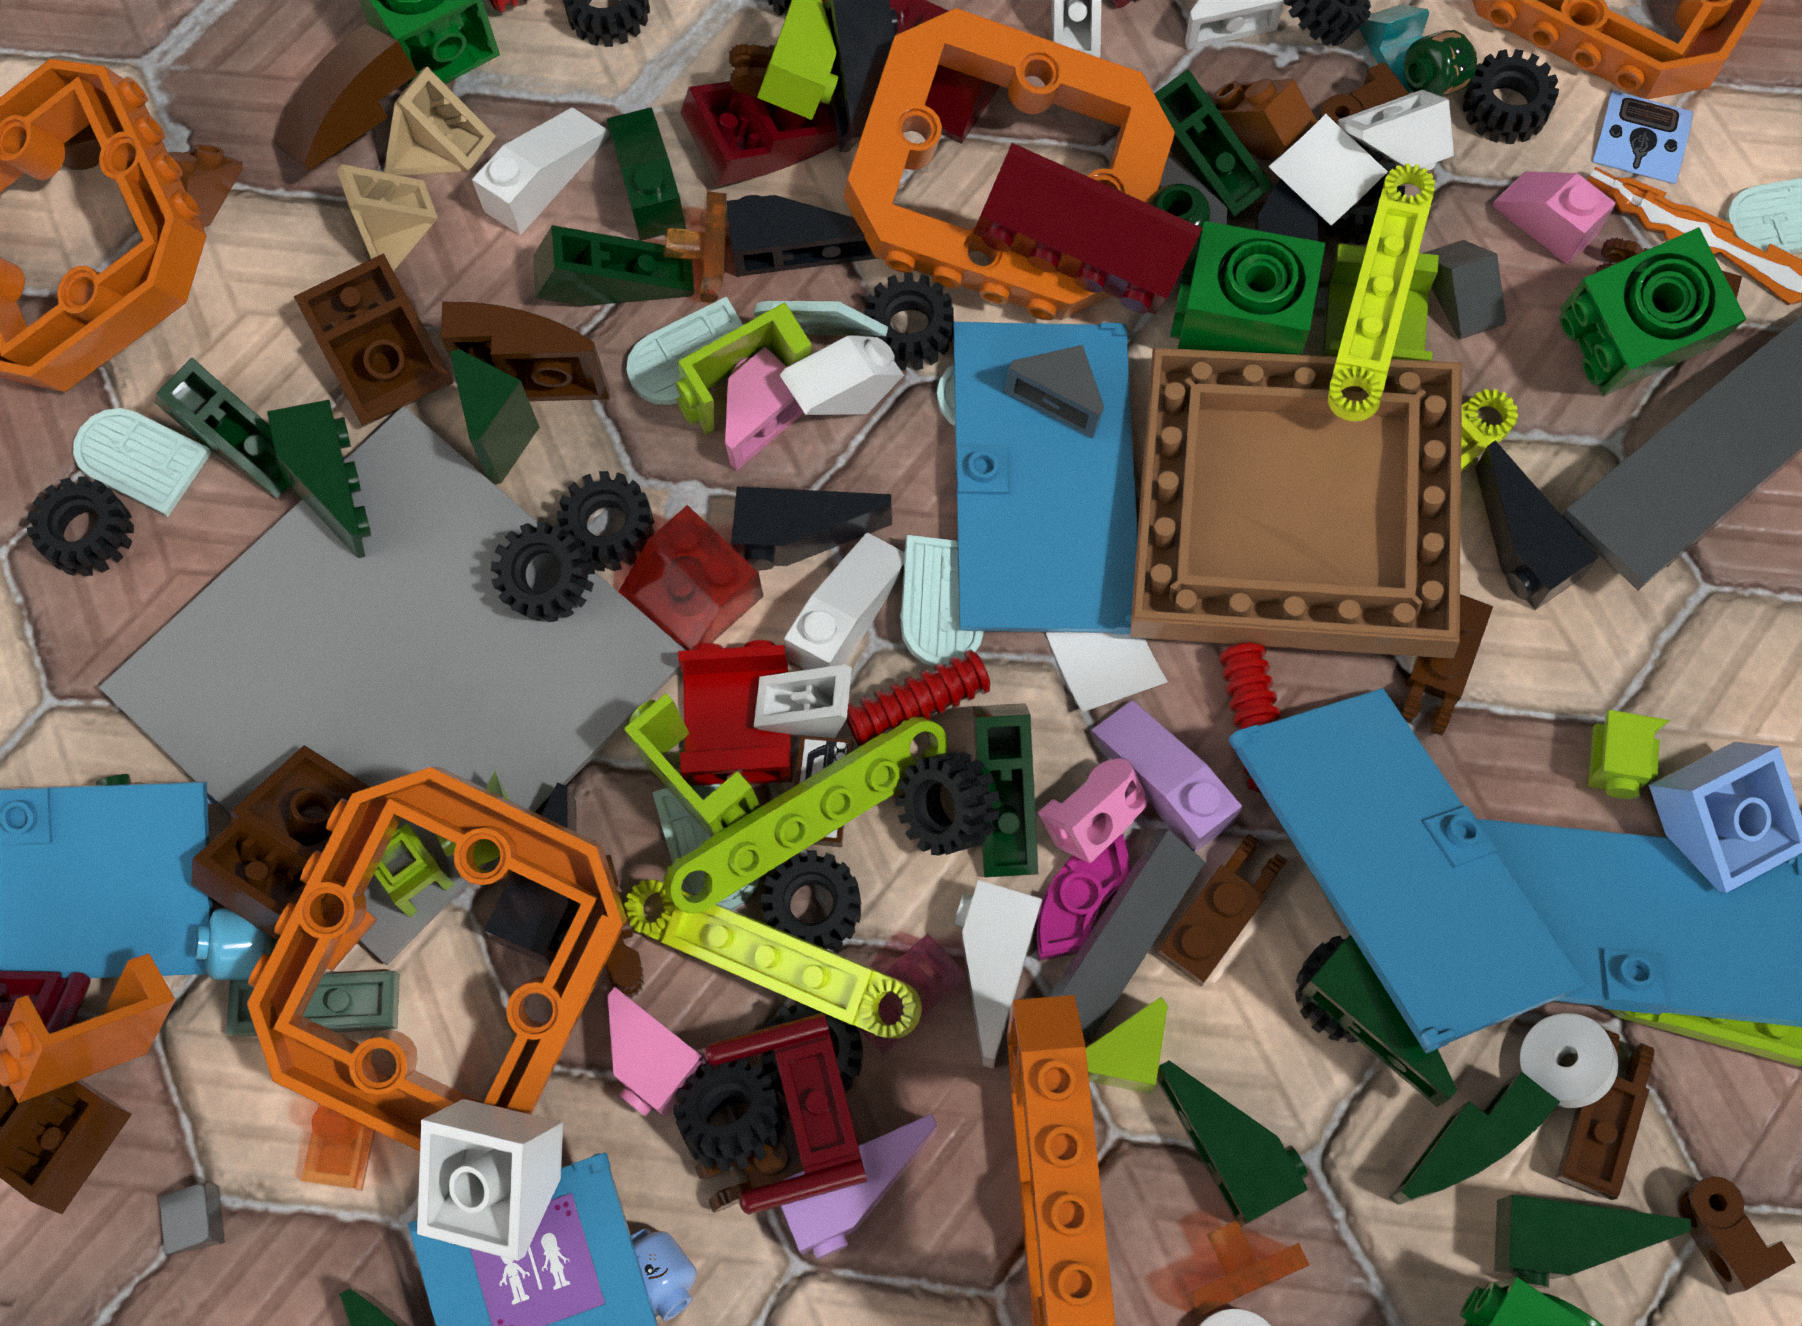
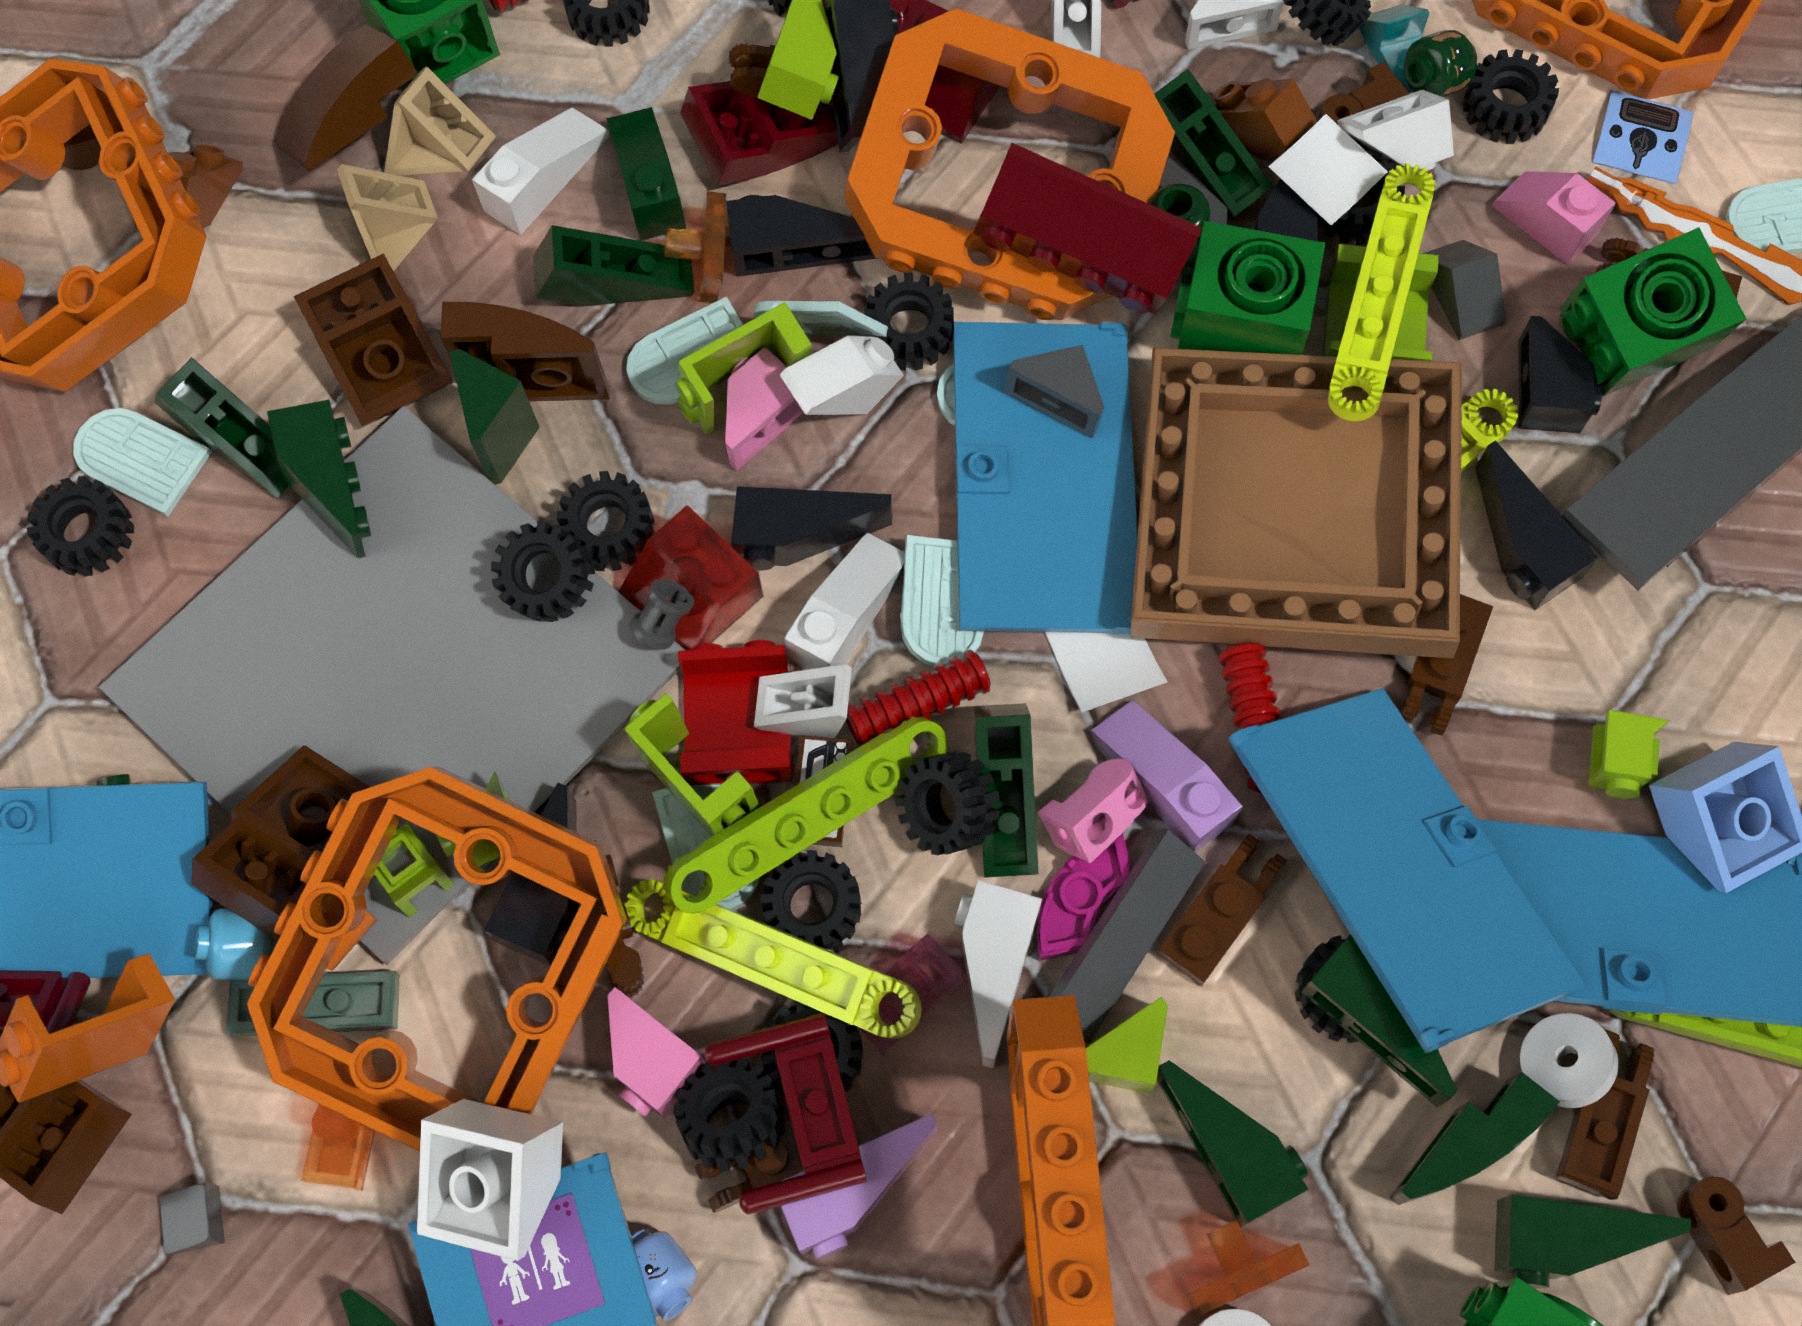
none -> dark grey bush [630,579,694,649]
none -> black slope [1518,316,1602,433]

